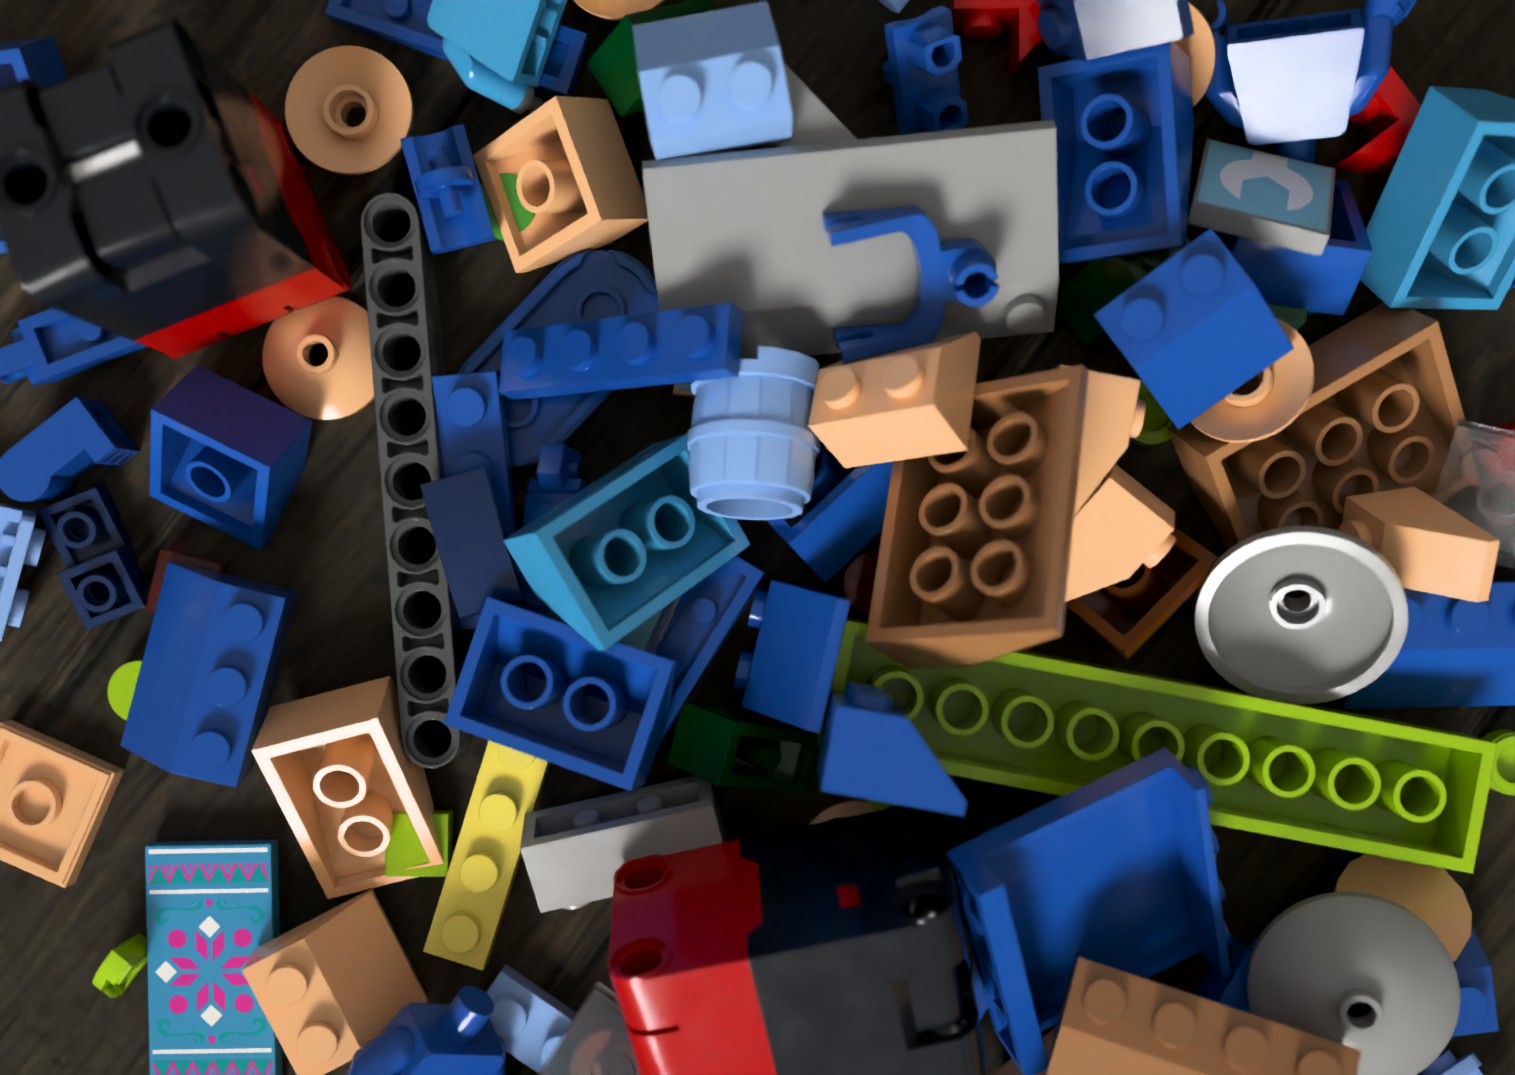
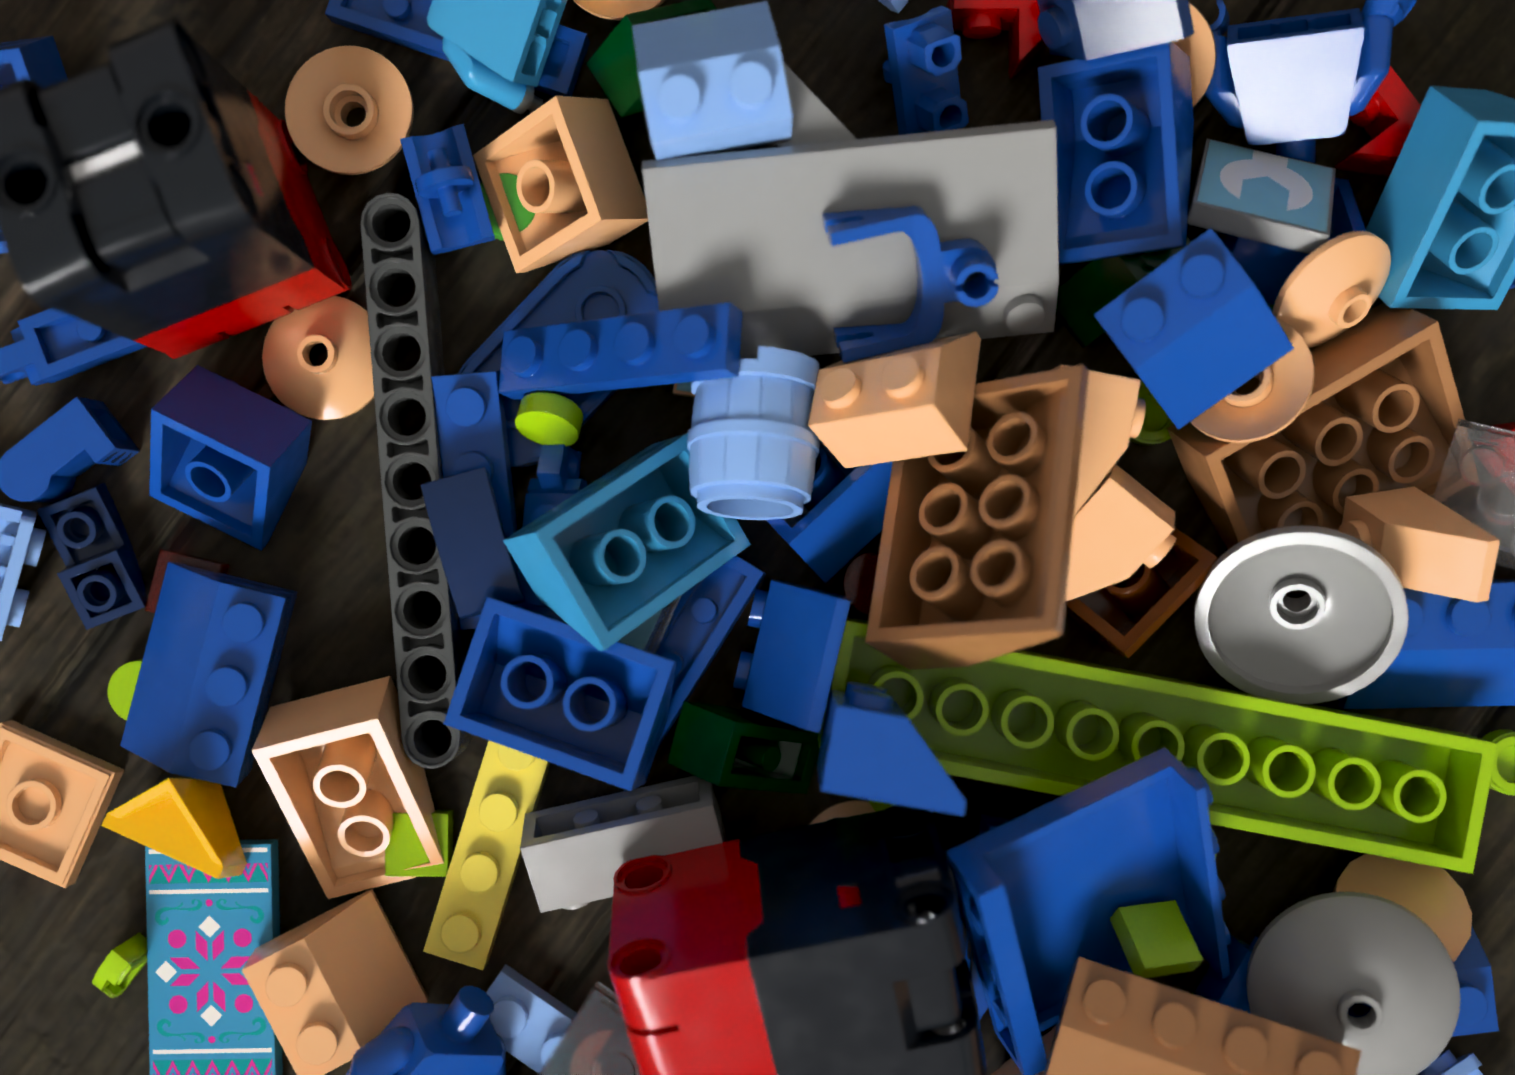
none -> yellow slope [101,778,247,879]
none -> lime tile [515,391,584,447]
none -> lime tile [1110,900,1203,978]
none -> light nougat dish [1272,231,1391,348]

